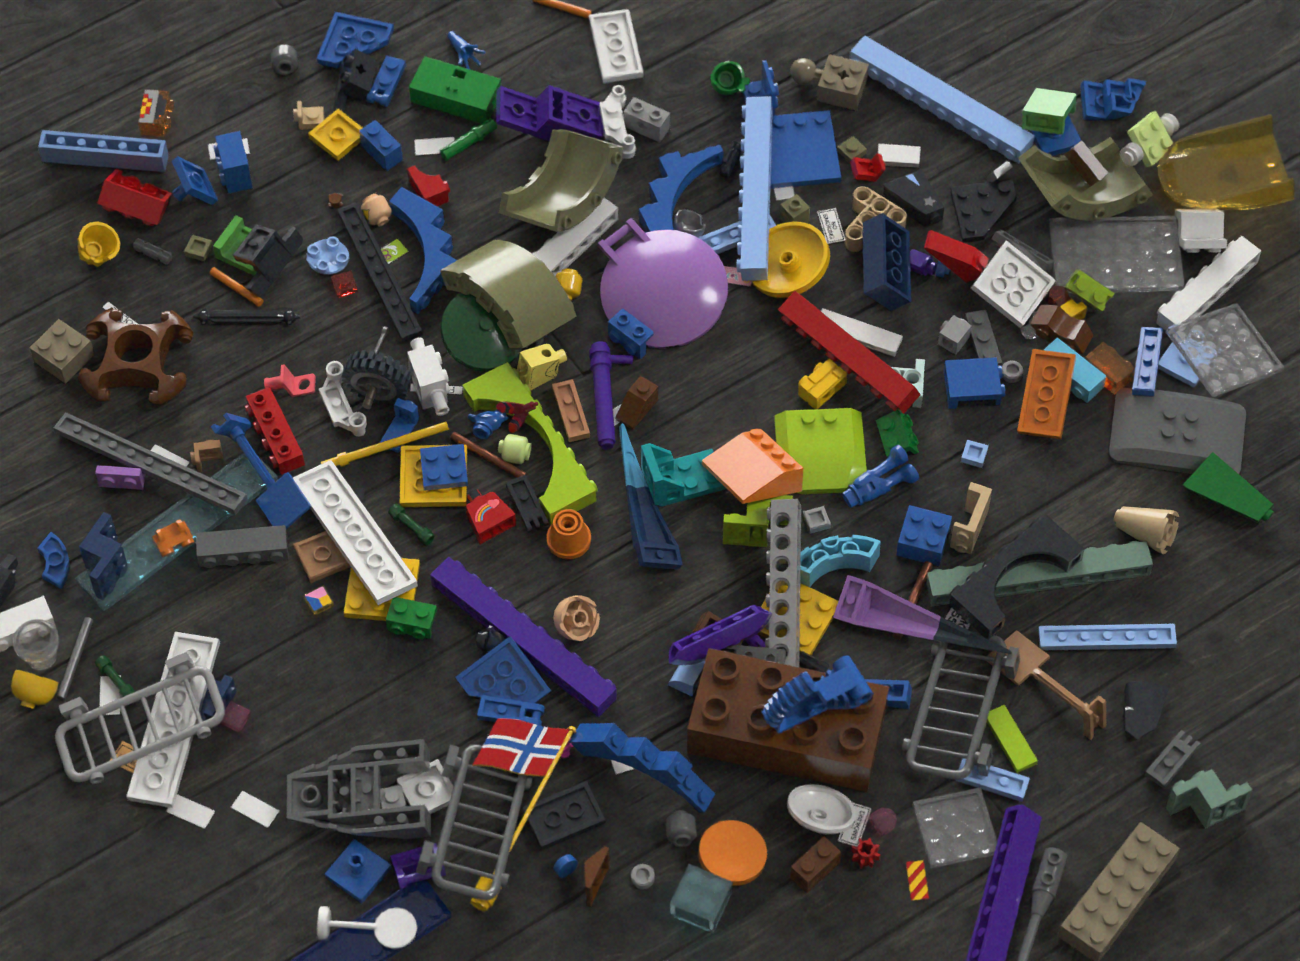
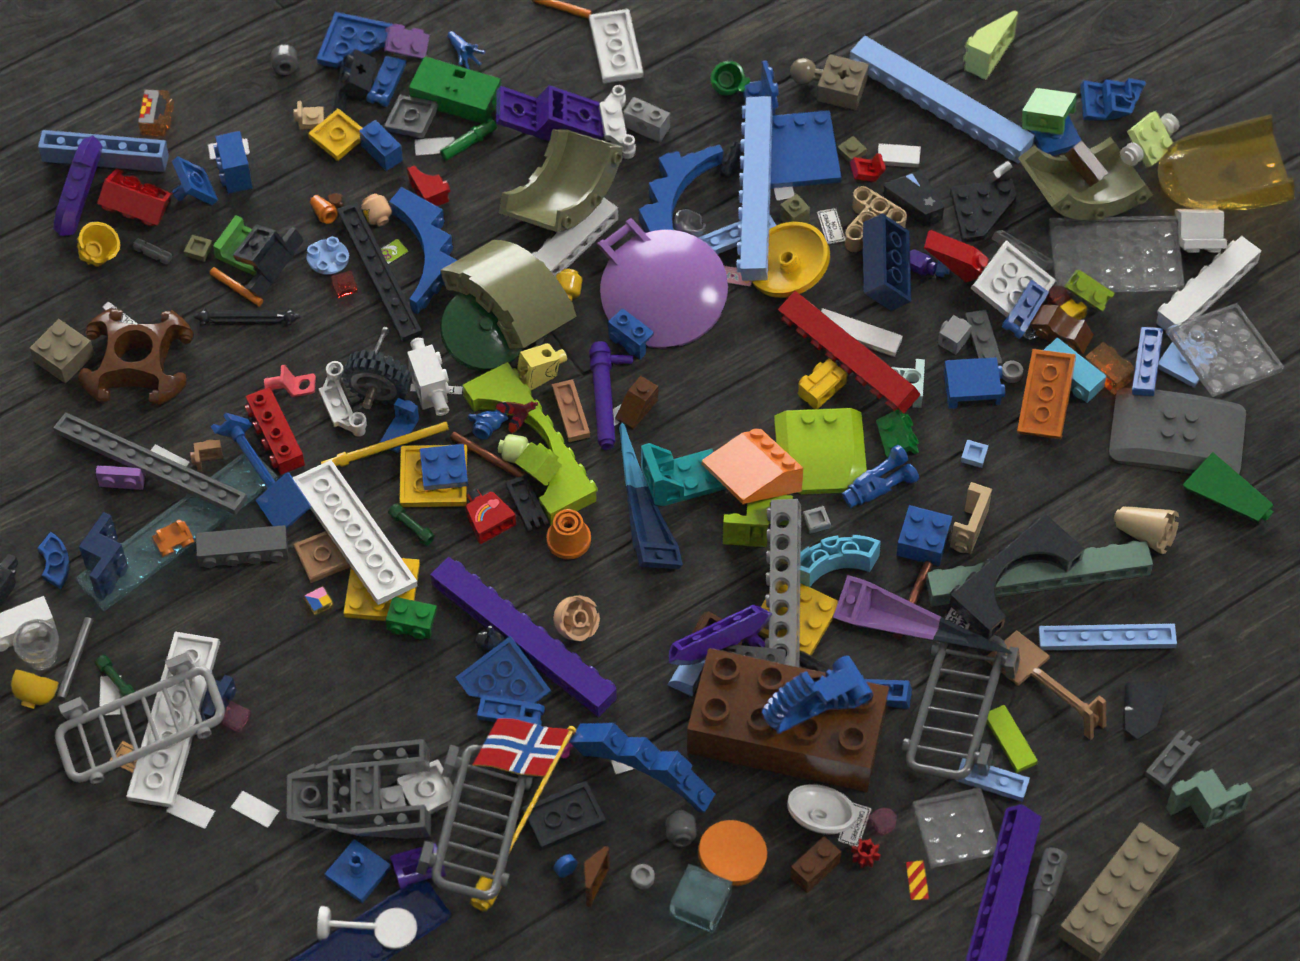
none -> dark purple brick [53,135,103,236]
none -> orange cone [310,195,338,224]
none -> medium lavender bracket [384,24,429,59]
none -> dark grey plate [384,95,438,138]
none -> lime brick [515,442,562,485]
none -> yellowish green slope [964,10,1018,80]
none -> plate [1001,280,1049,339]

